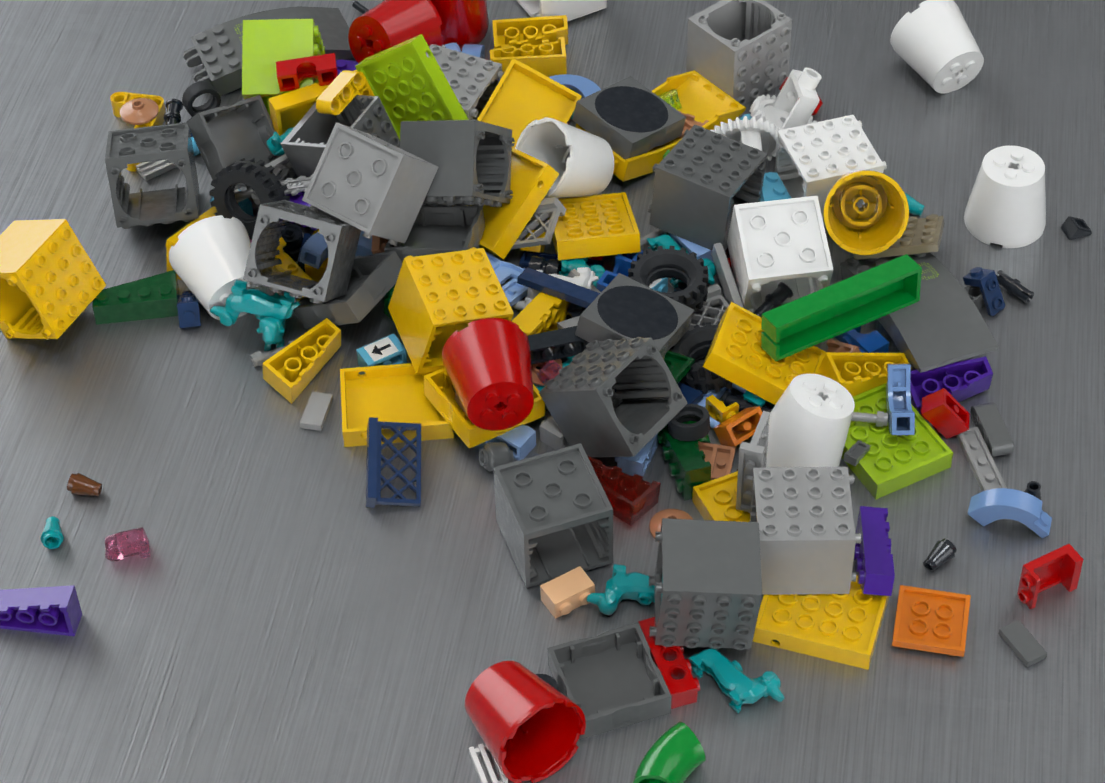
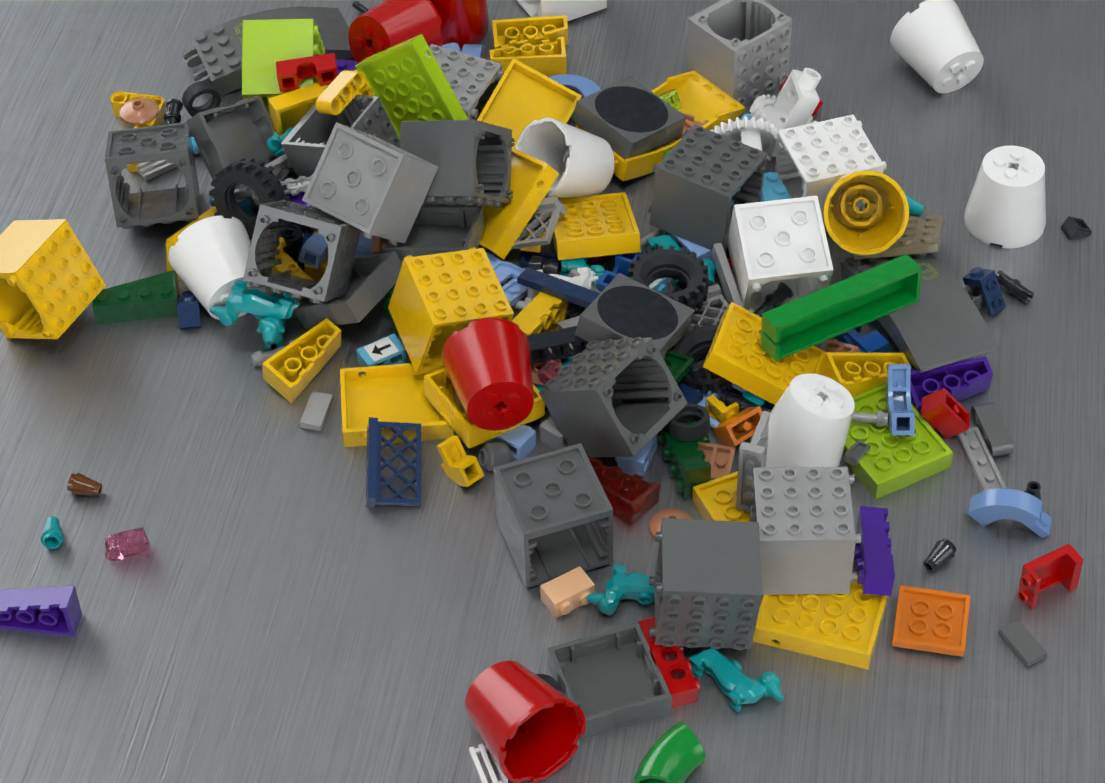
none -> yellow brick [436,435,484,487]

